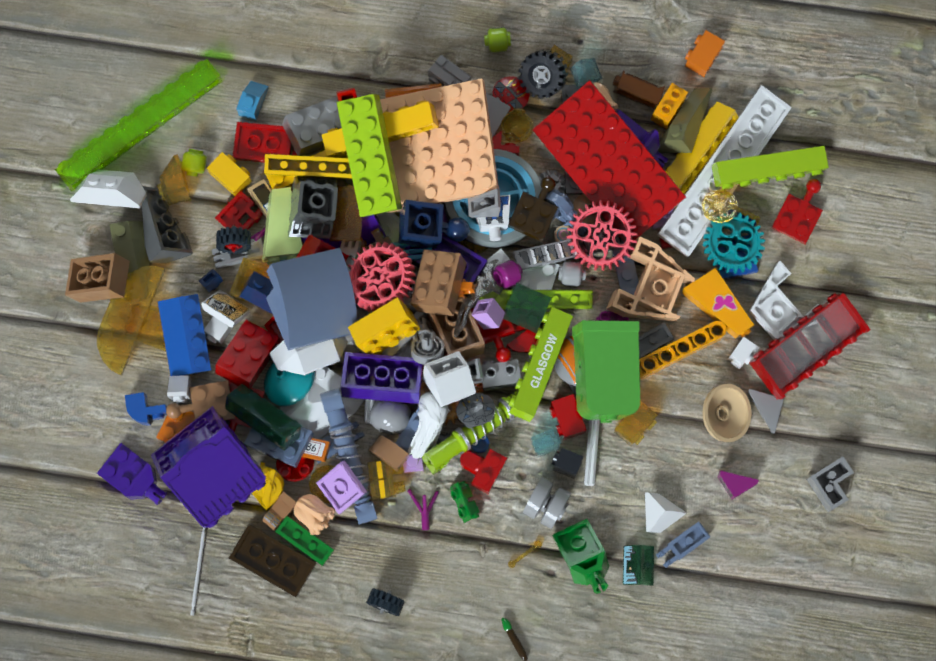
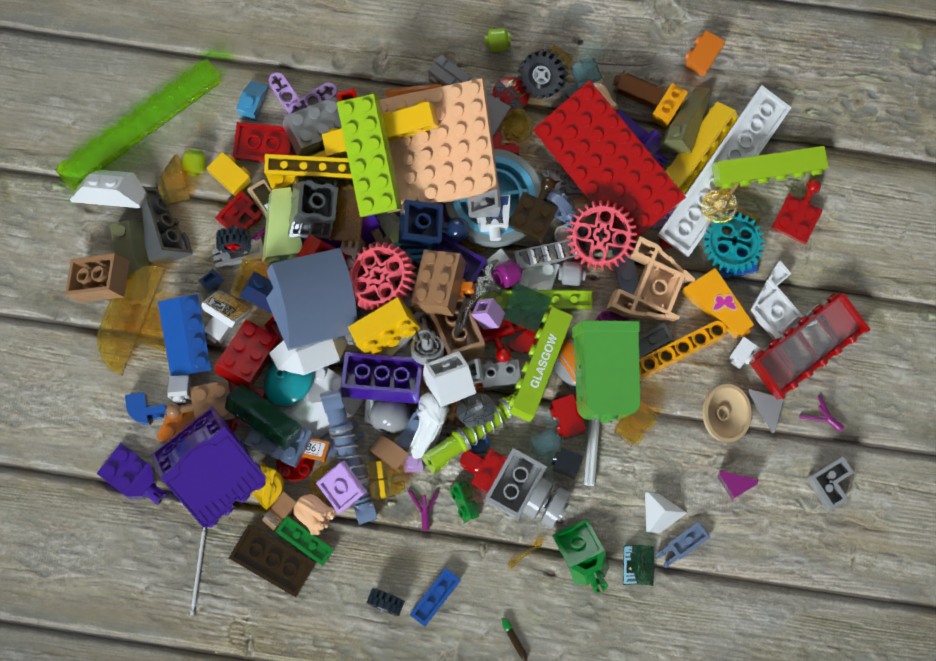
none -> lavender beam [268,73,337,114]
none -> blue plate [410,568,461,627]
none -> light grey brick [484,448,547,521]
none -> magenta plant [799,396,844,432]

